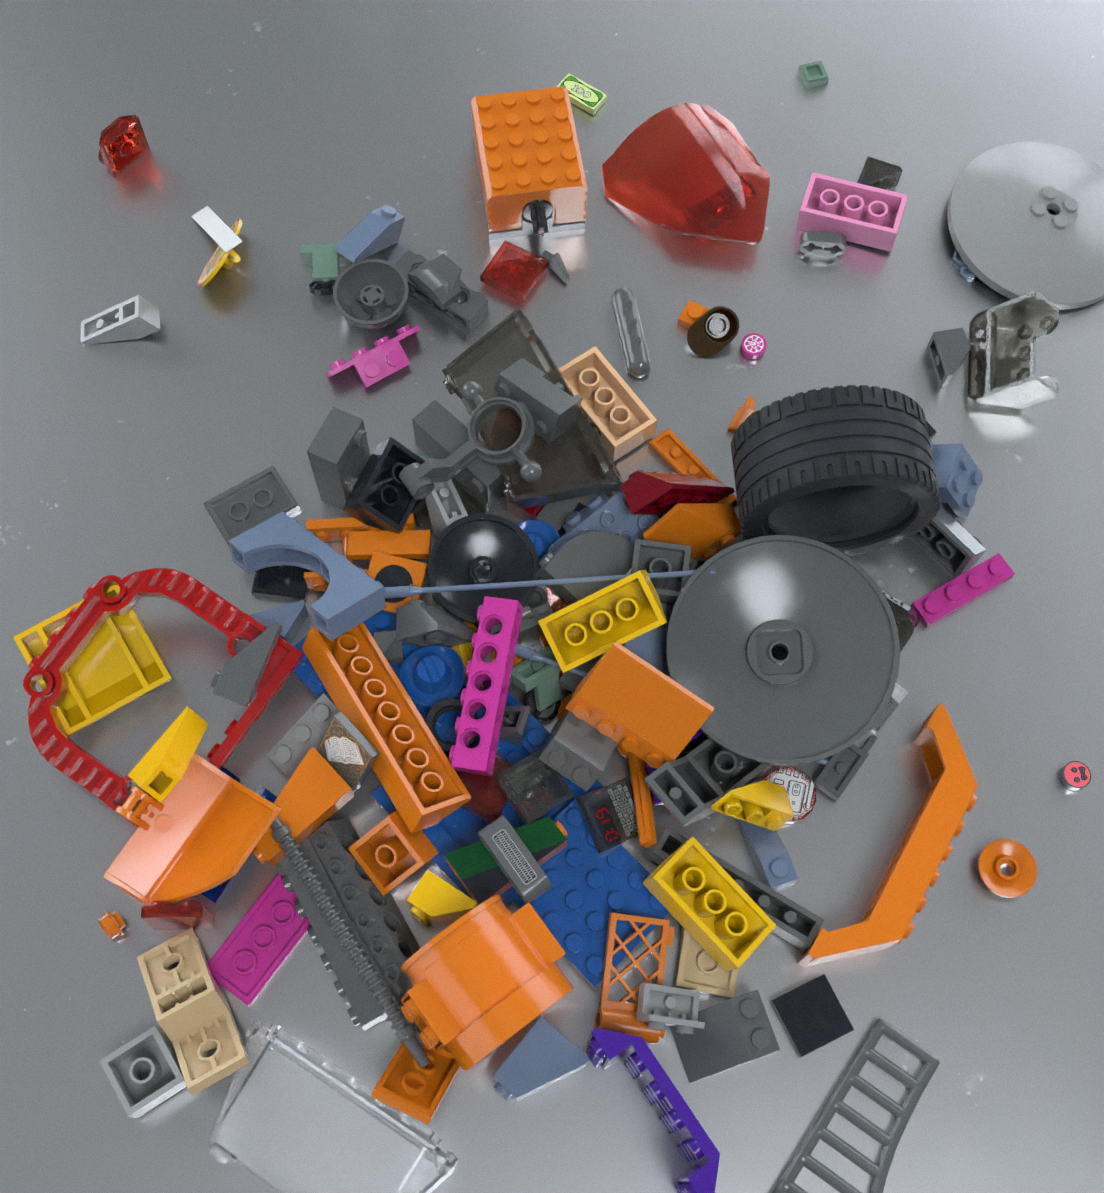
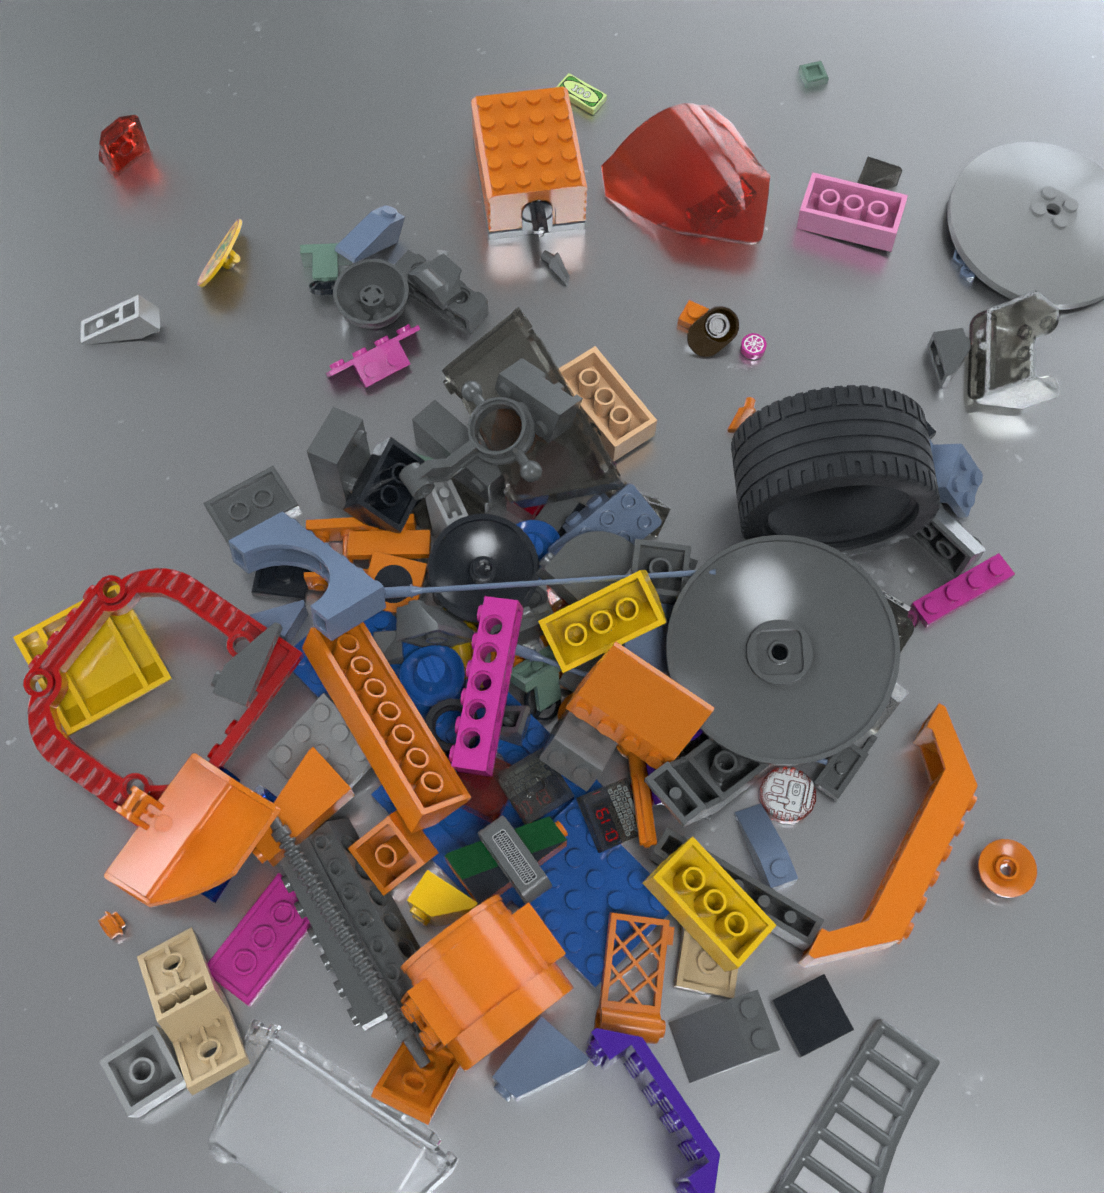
yellow slope [128,706,208,803] -> none
clear red tile [141,900,215,930] -> none
white sticker [191,206,243,252] -> none
tile [316,712,380,792] -> none
clear red tile [480,240,548,302] -> none
dark grey piece [612,287,651,378] -> none
dark red slope [620,470,735,516] -> none
light grey bracket [636,983,705,1035] -> none
orange slope [643,503,741,562] -> none
orange tile [648,428,737,507] -> none
yellow slope [711,780,794,831] -> none
dark grey beam [800,231,846,256] -> none
tile [1060,761,1091,791] -> none

